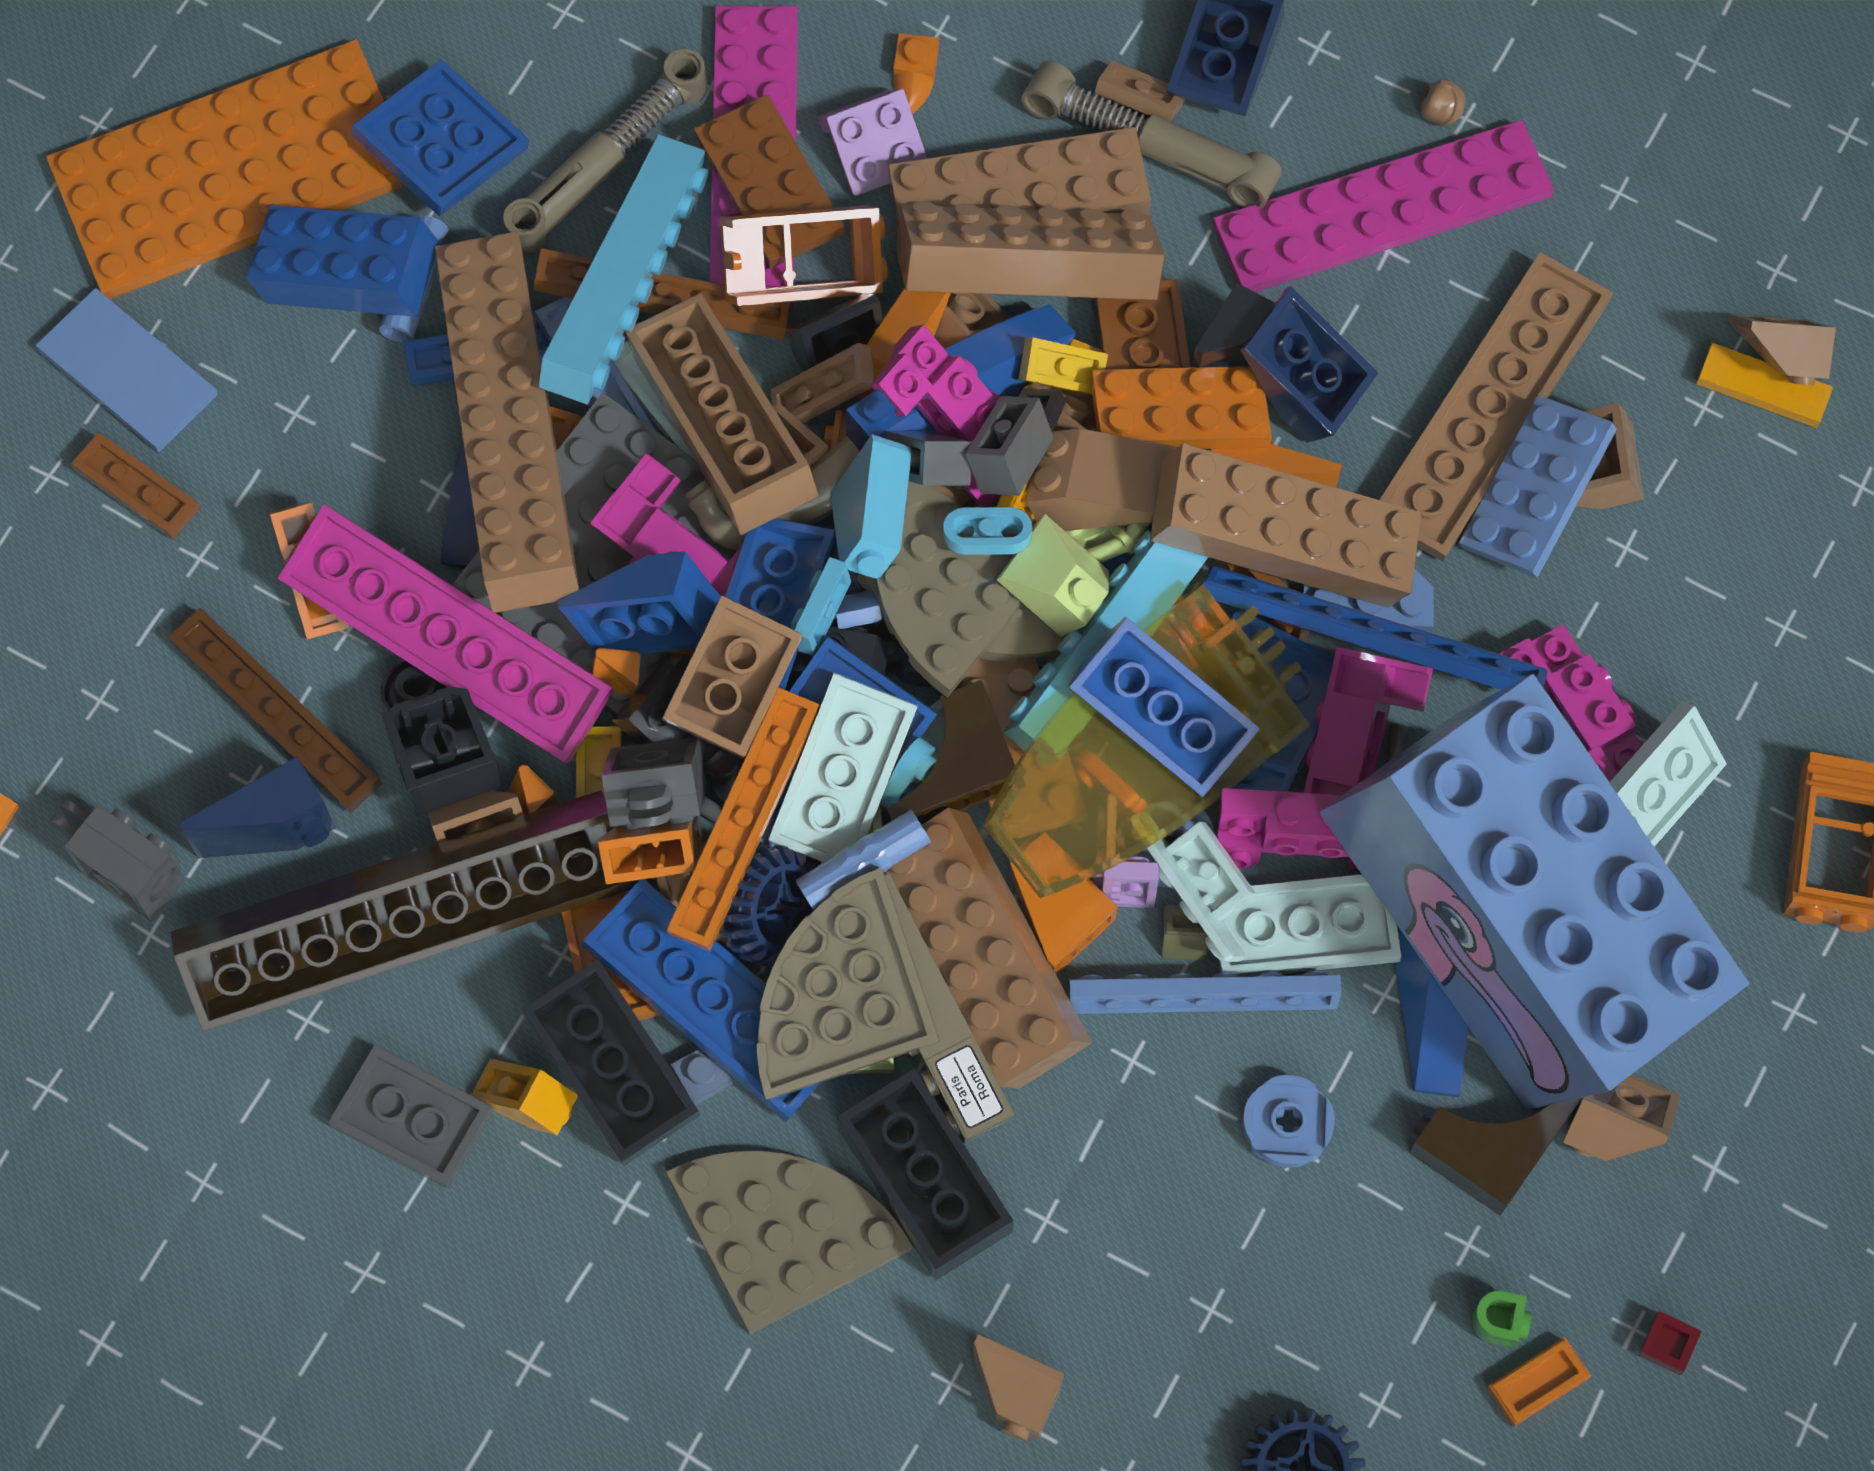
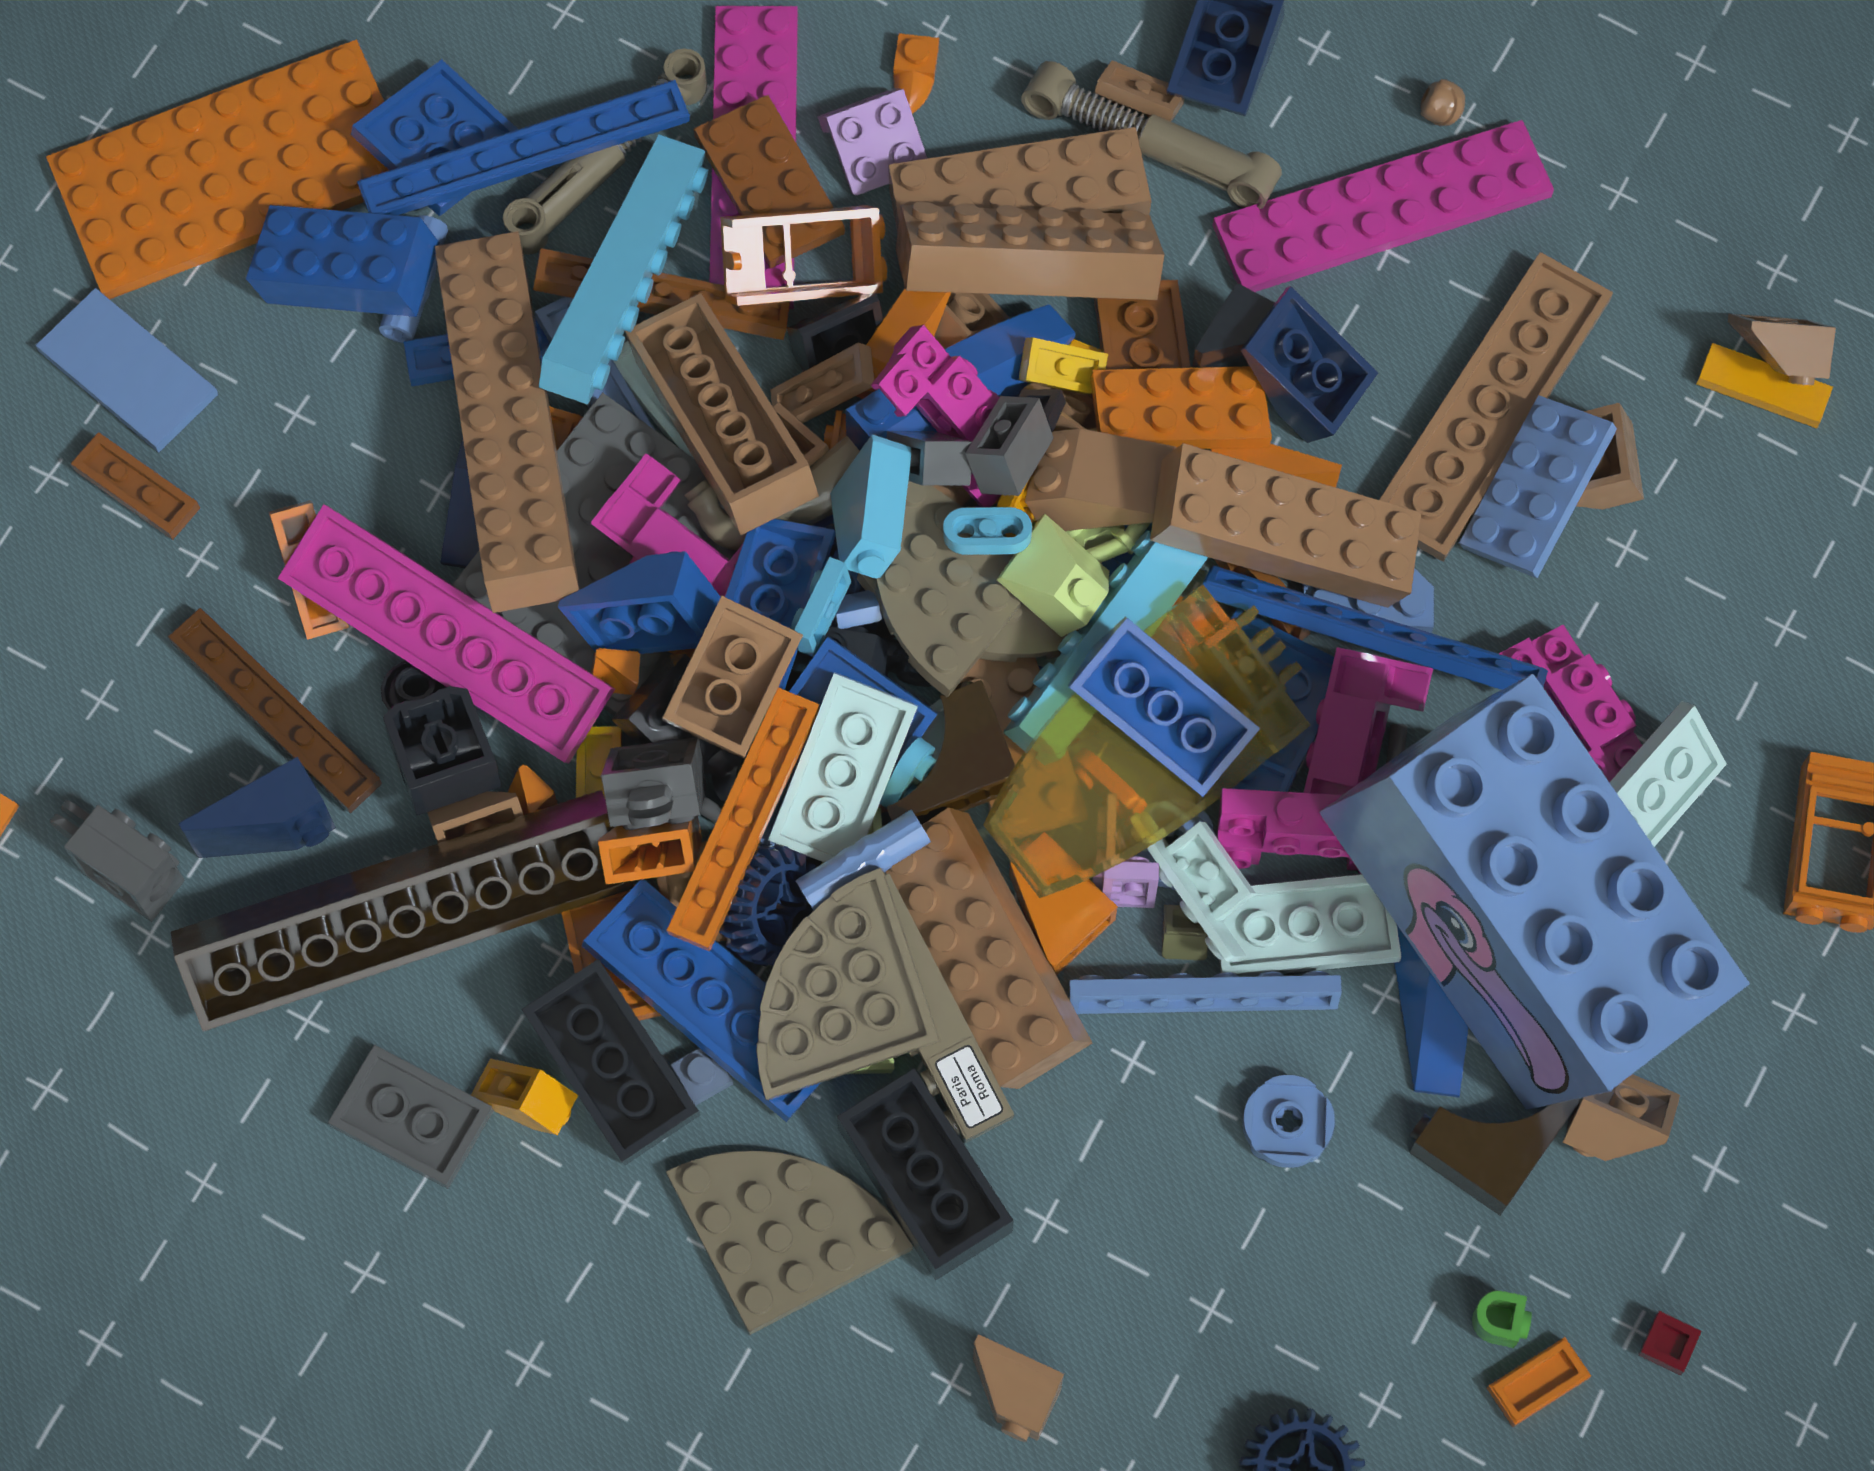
none -> blue tile [357,80,690,215]

